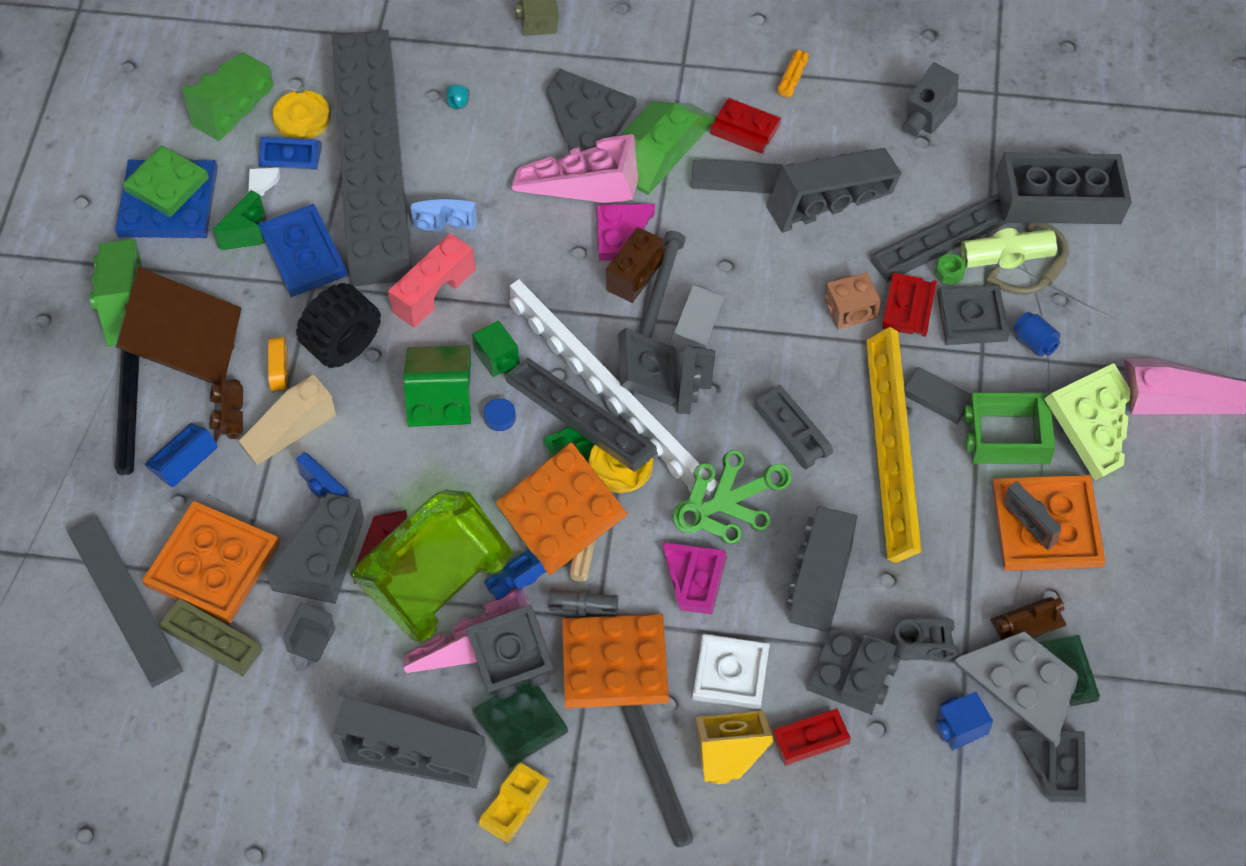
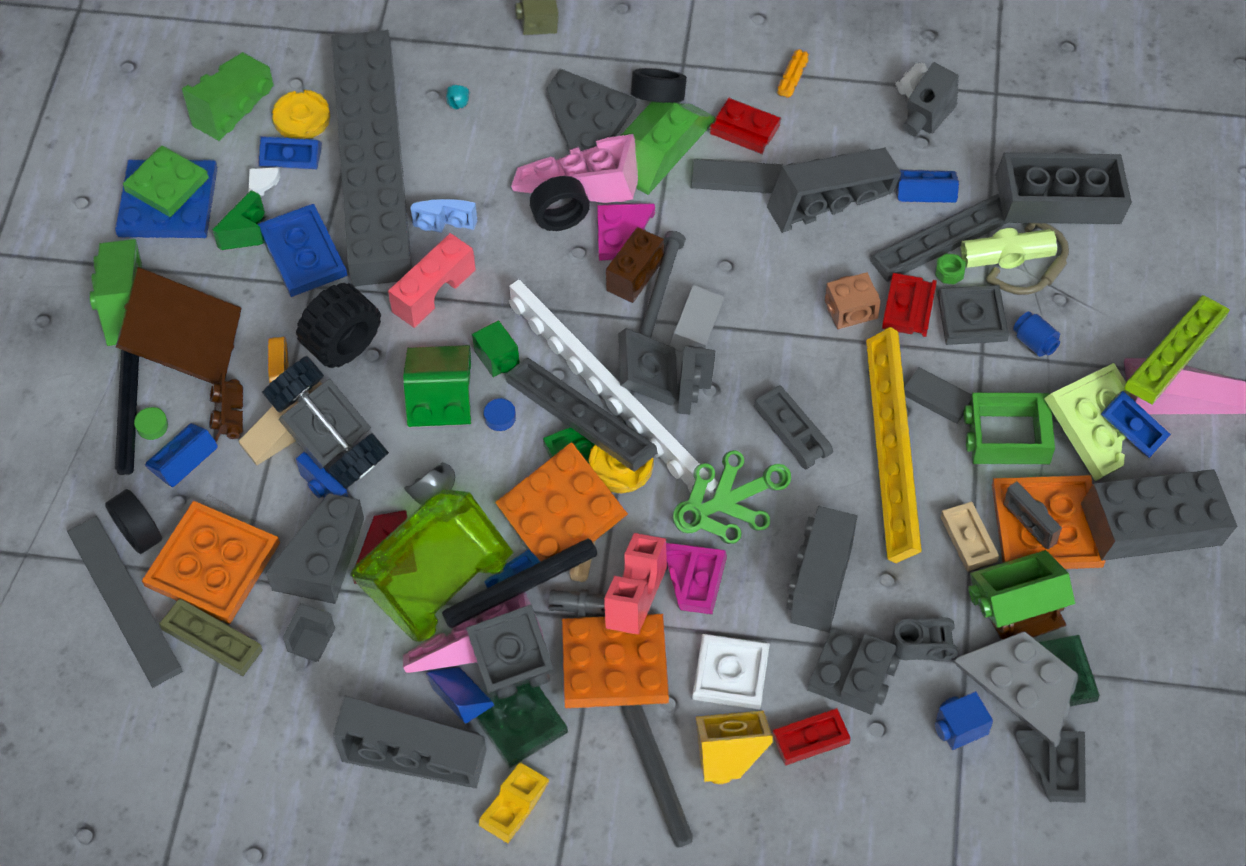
none -> black tyre [105,489,162,554]
none -> bright green tile [134,407,168,440]
none -> plate [262,356,389,489]
none -> dark grey hair [404,462,455,506]
none -> blue slope [426,667,494,724]
none -> black axle [442,539,598,628]
none -> black tyre [530,176,590,231]
none -> coral arch [604,533,667,634]
none -> black tyre [631,68,687,103]
none -> white tile [895,63,928,99]
none -> blue slope [897,170,959,203]
none -> tan plate [940,502,999,572]
none -> bright green window [968,550,1075,628]
none -> dark grey brick [1081,469,1237,561]
none -> blue slope [1101,391,1171,458]
none -> lime tile [1124,295,1230,405]

